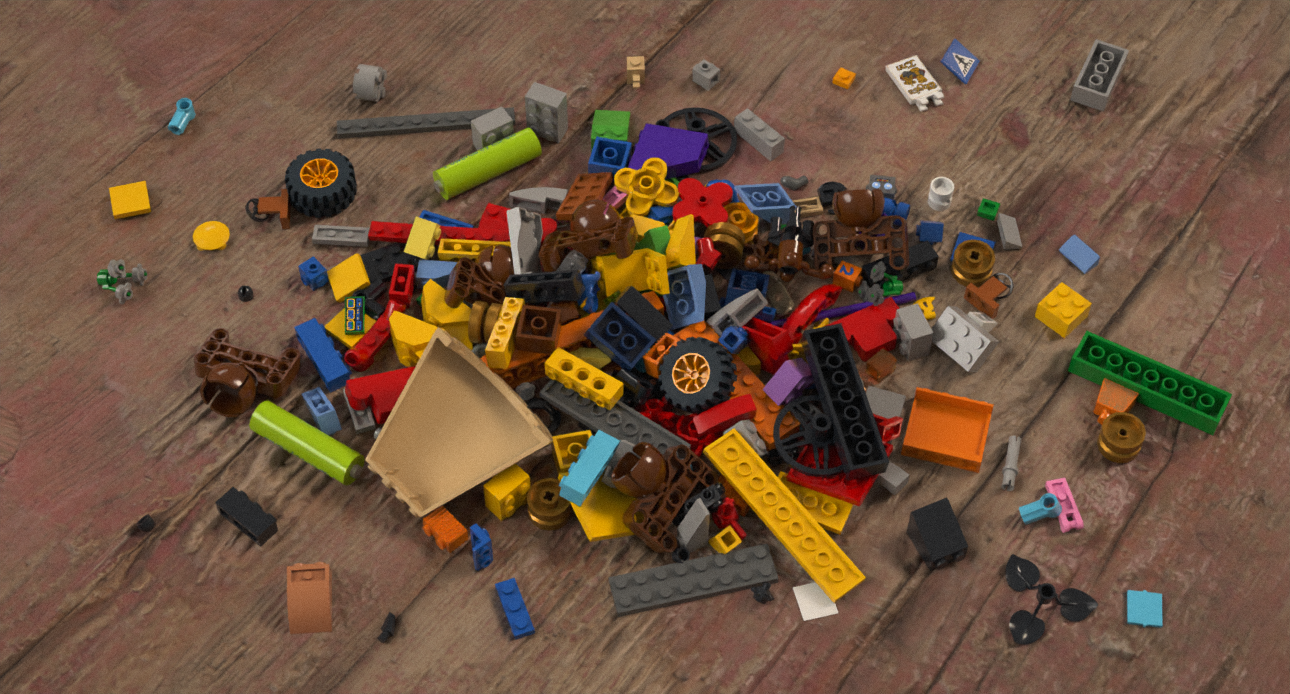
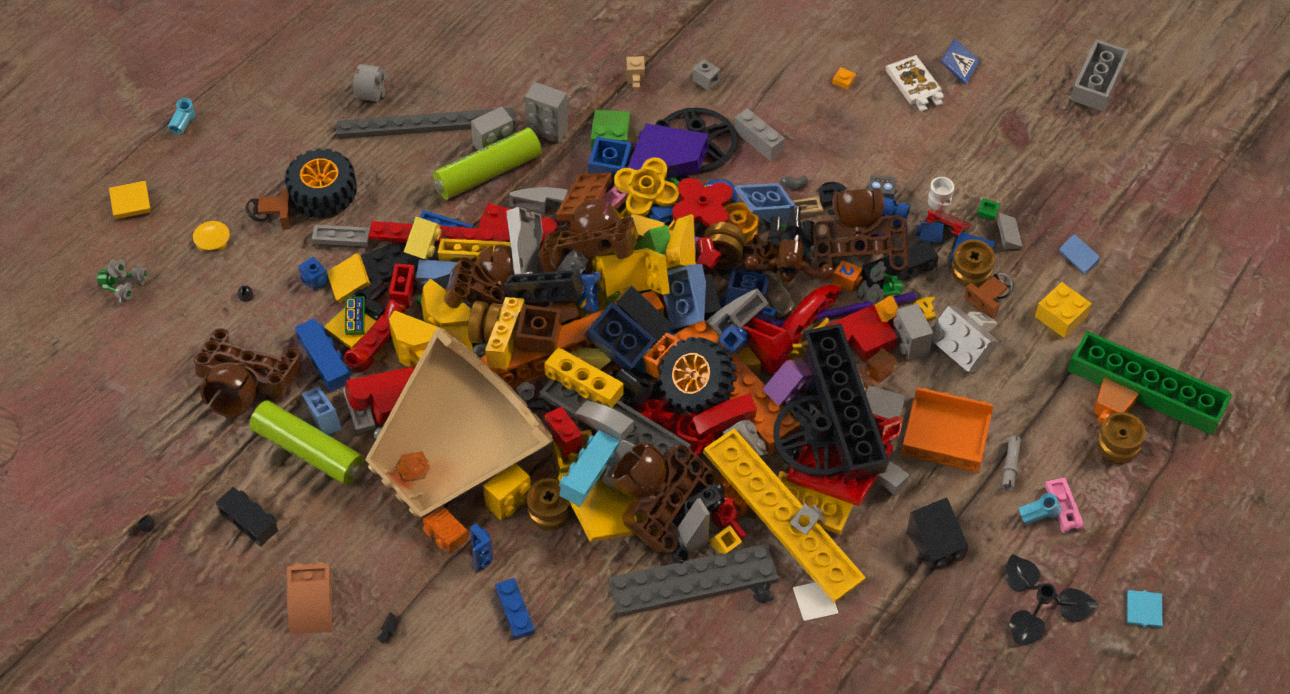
black hinge [767,449,783,466] -> none
none -> clear orange brick [395,451,431,483]
none -> red brick [545,407,582,456]
none -> light grey slope [574,401,634,442]
none -> light grey bracket [790,504,826,535]
none -> light orange plate [874,296,899,322]
none -> red flag [924,210,972,236]

